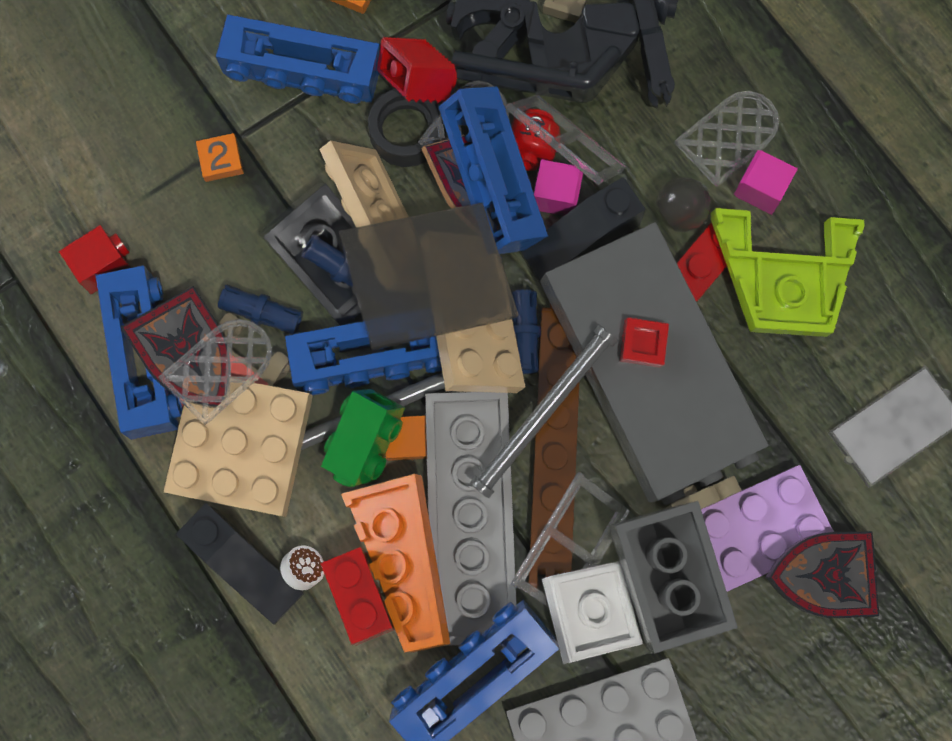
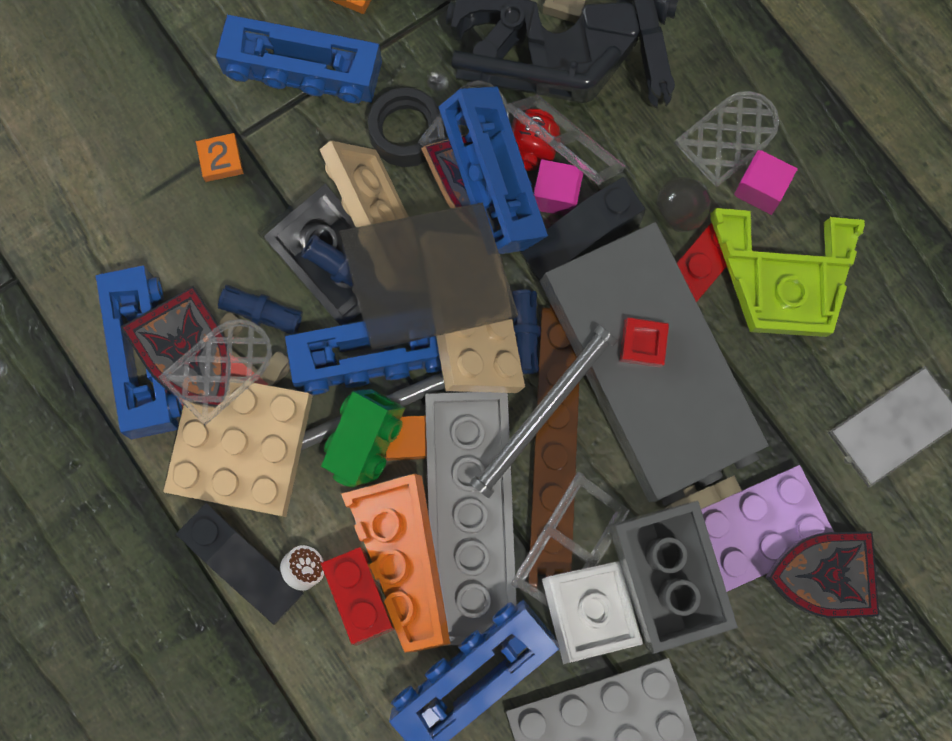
red brick [59,225,131,294] -> none
red brick [377,37,457,103] -> none

